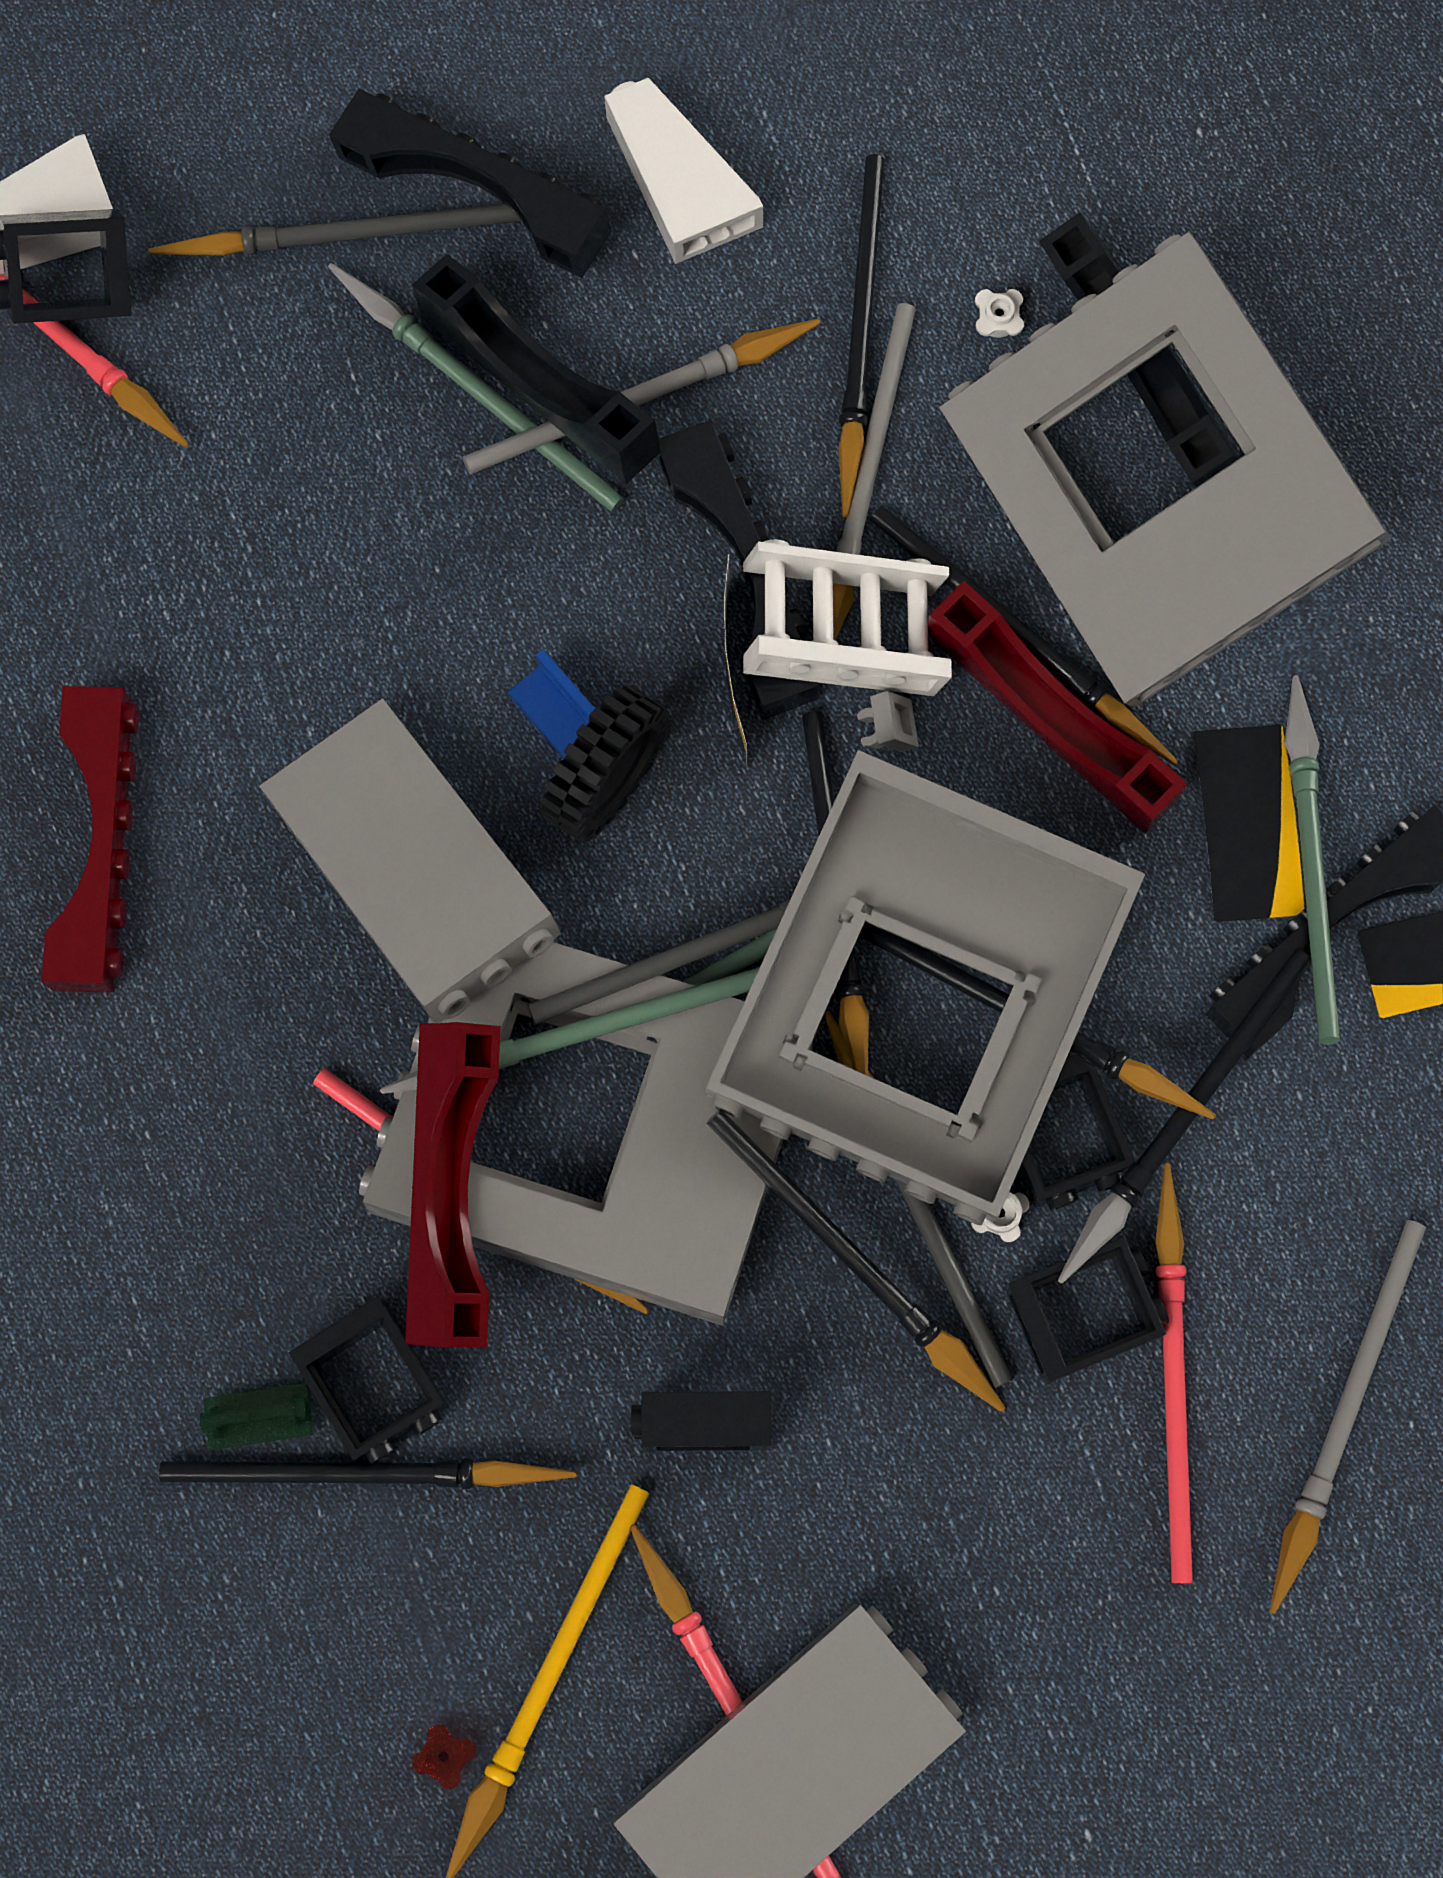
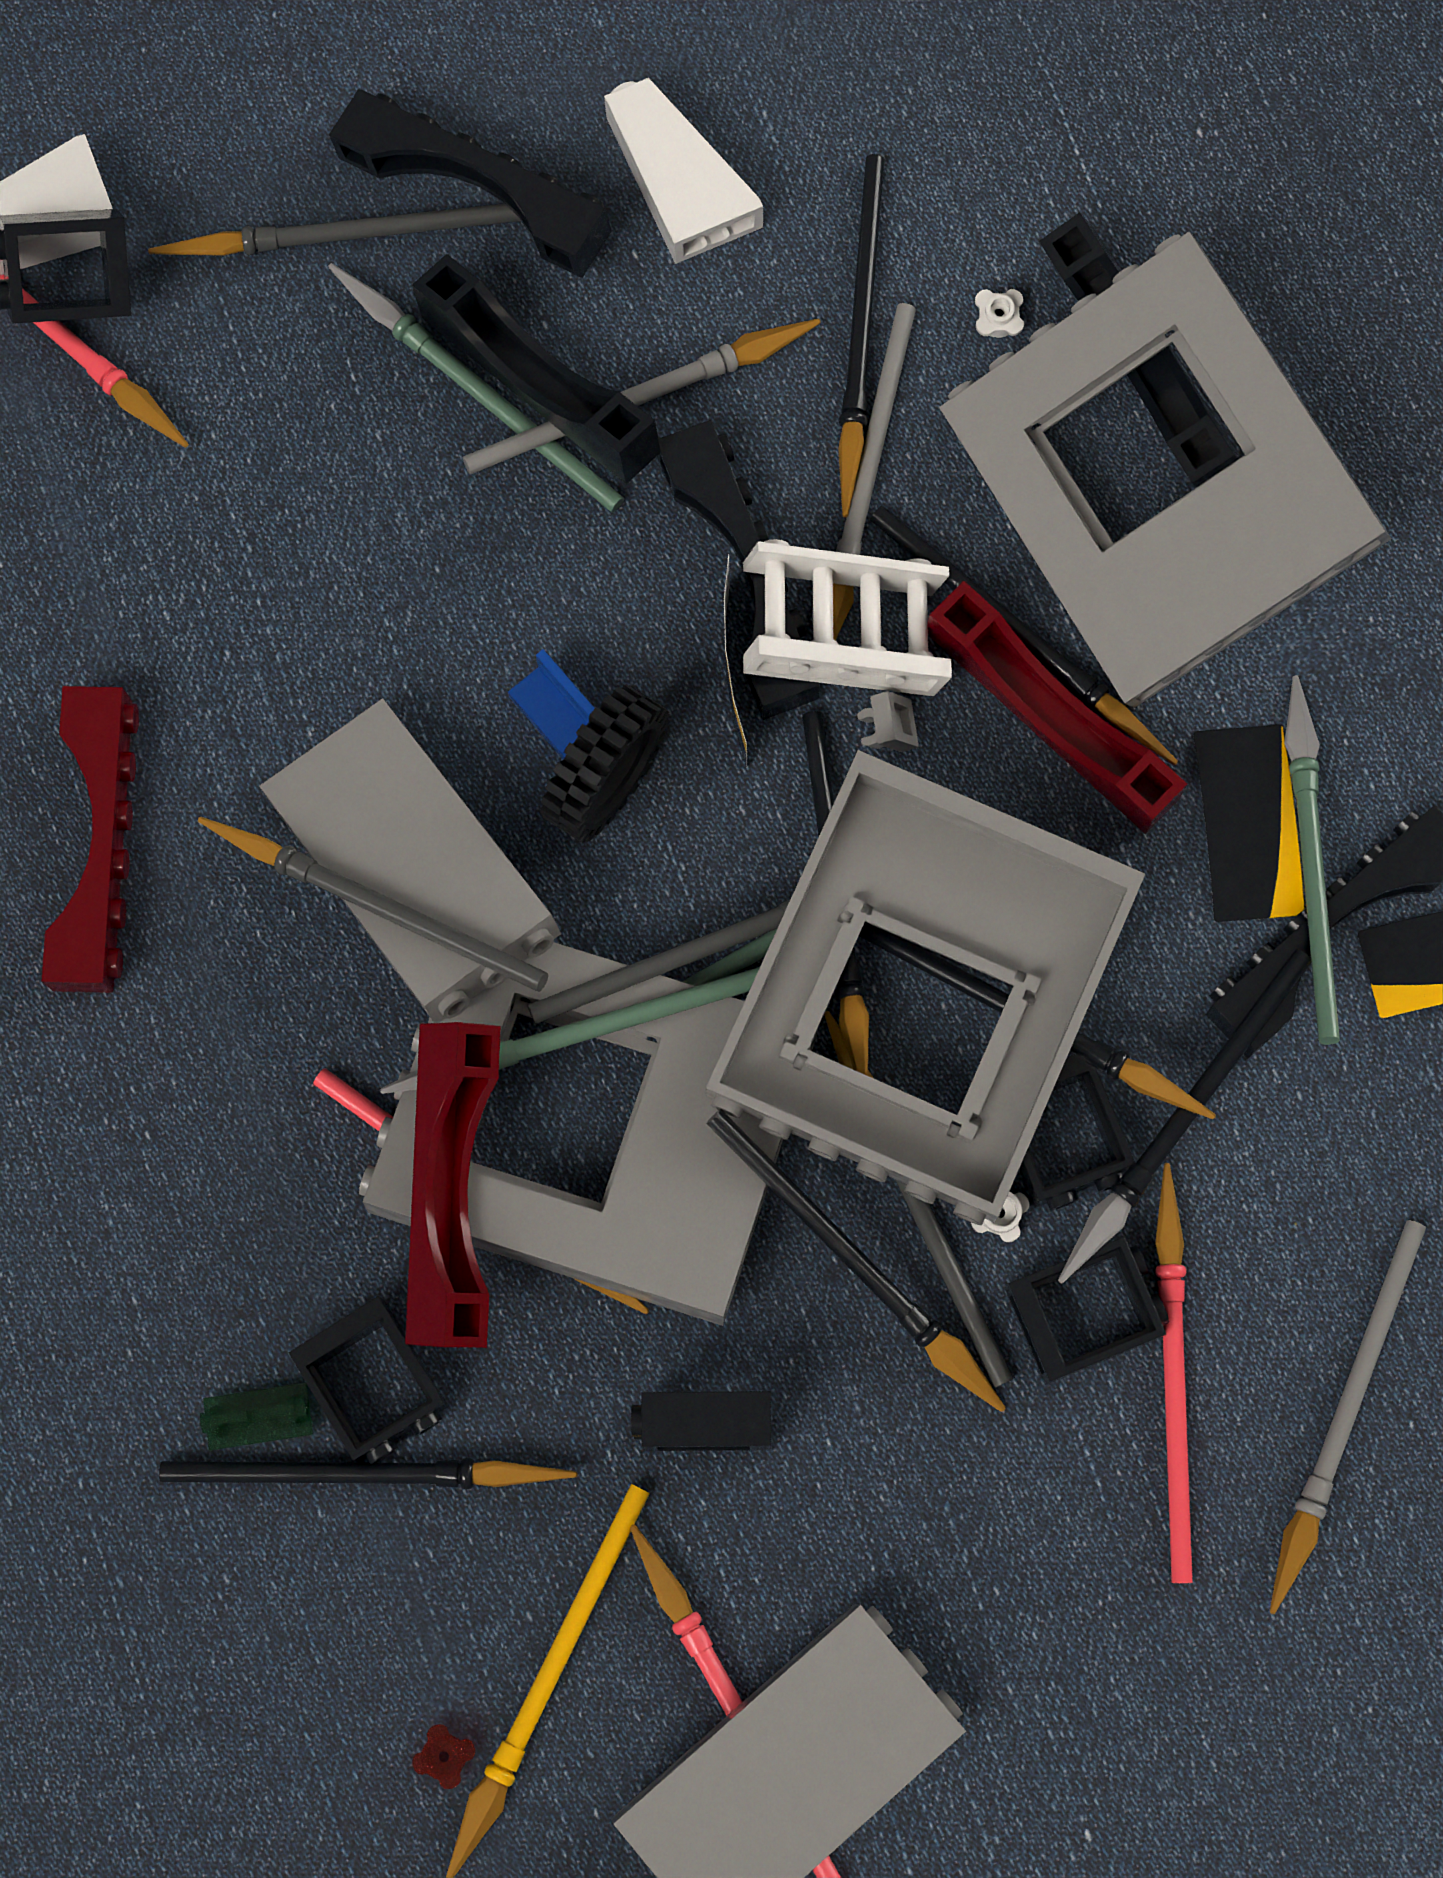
none -> dark grey piece [198,817,548,992]

